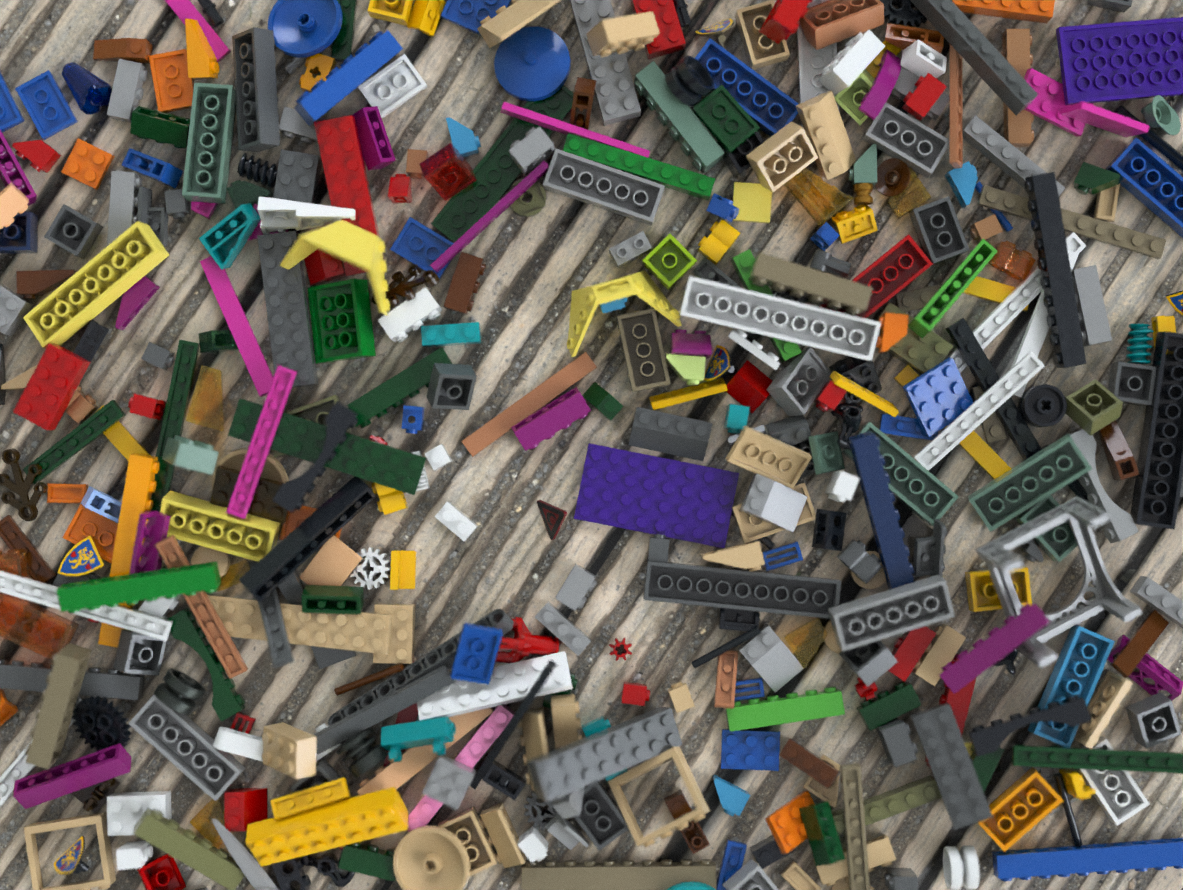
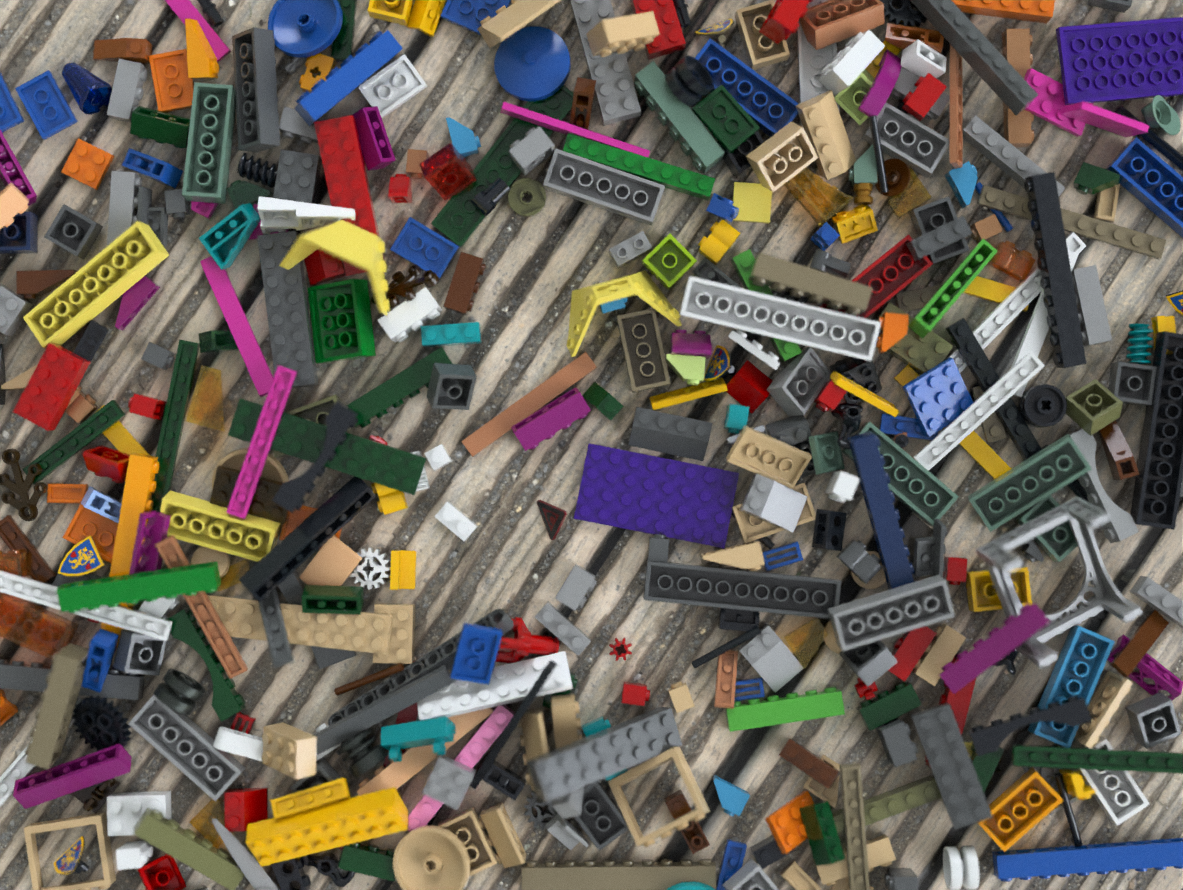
red slope [12,140,62,173] -> none
brick [162,435,219,475] -> none
blue brick [402,405,424,434] -> none
magenta tile [430,161,549,272] -> none
white brick [517,825,548,863] -> none
blue plate [720,729,780,771] -> none
none -> blue slope [81,628,119,693]
none -> red slope [83,445,130,483]
none -> black piece [471,177,511,216]
none -> black bar [869,115,888,193]
none -> black piece [894,432,909,448]
none -> dark grey brick [906,216,972,261]
none -> red brick [943,557,968,585]

